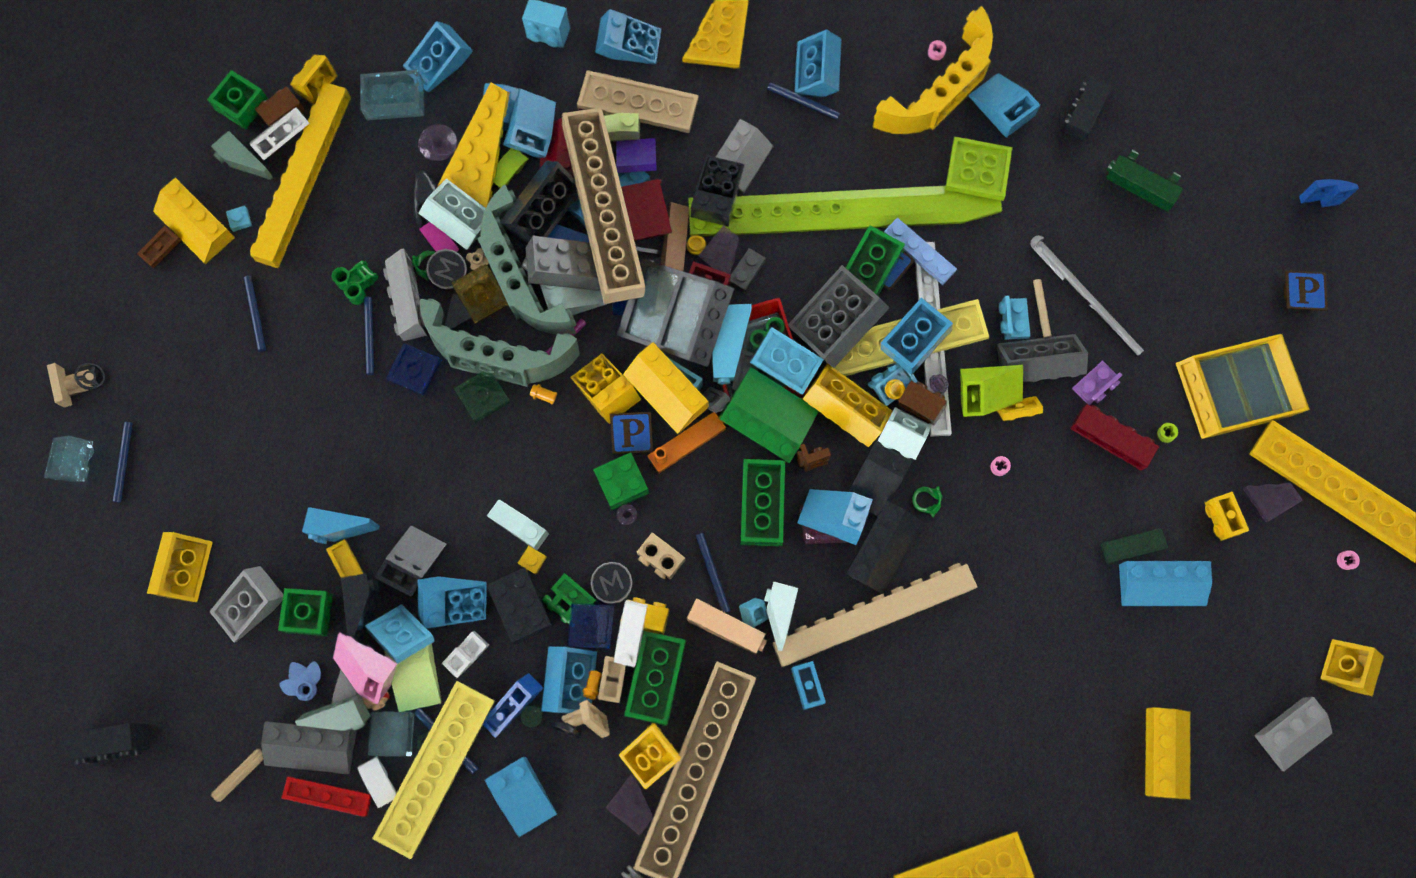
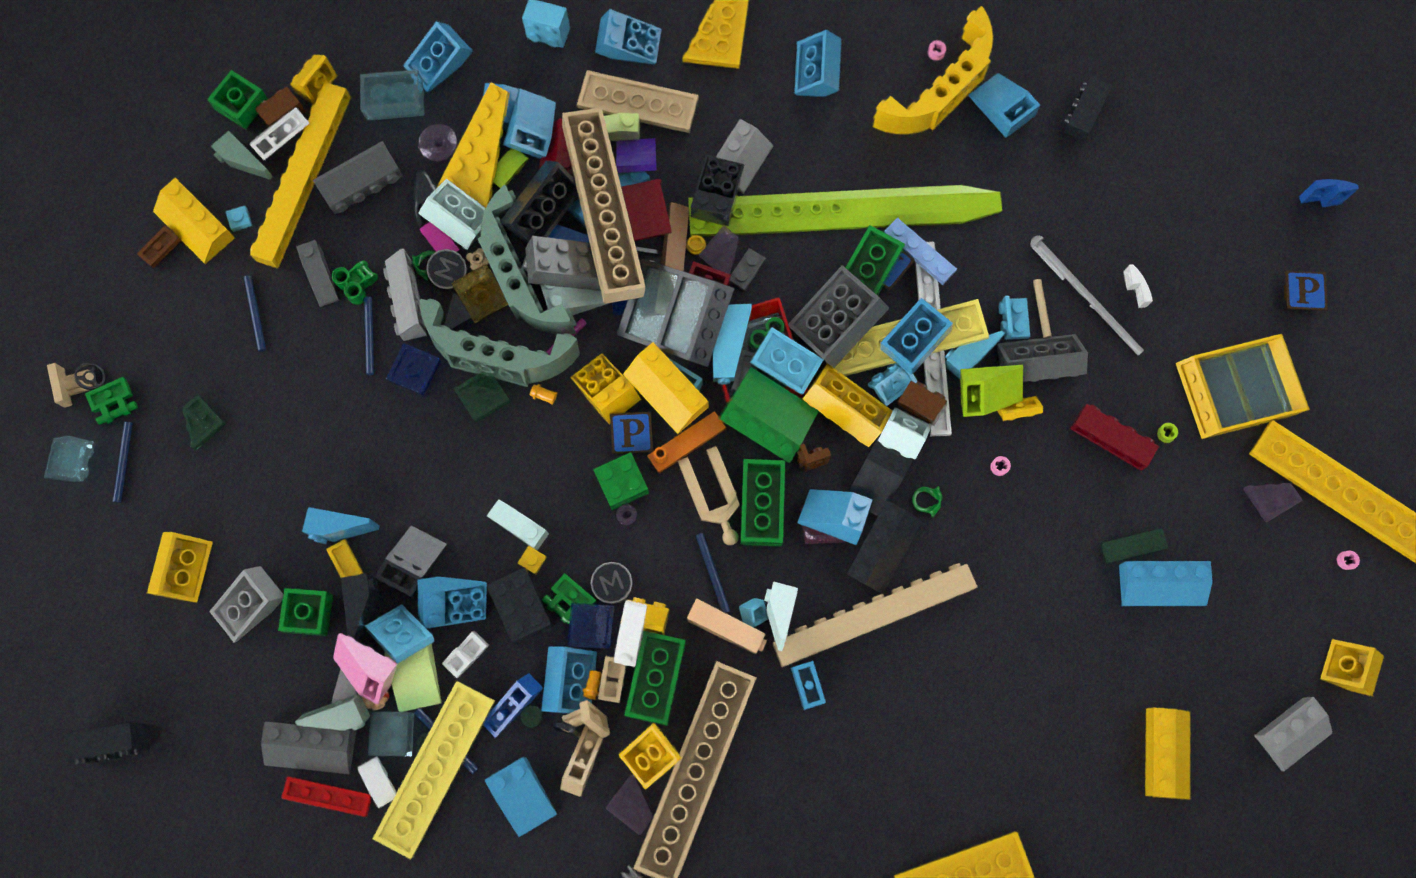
tan axle [211,749,263,801] -> none
medium blue plate [280,662,321,701] -> none
tan brick [637,532,685,580] -> none
dark grey plate [702,386,731,413] -> none
dark blue bar [768,82,840,120] -> none
yellow plate [885,379,905,400] -> none
clear purple plate [929,374,949,394] -> none
lime plate [945,137,1012,201] -> none
medium lavender bracket [1072,360,1122,405] -> none
dark green brick [1106,149,1183,212] -> none
yellow brick [1205,492,1249,541] -> none
none -> green plate [85,377,138,425]
none -> clear green wing [182,394,226,451]
none -> dark grey slope [296,240,339,307]
none -> dark grey slope [313,141,402,214]
none -> tan slope [561,725,603,797]
none -> tan piece [678,446,740,545]
none -> medium azure slope [945,331,1005,380]
none -> white slope [1124,265,1153,308]

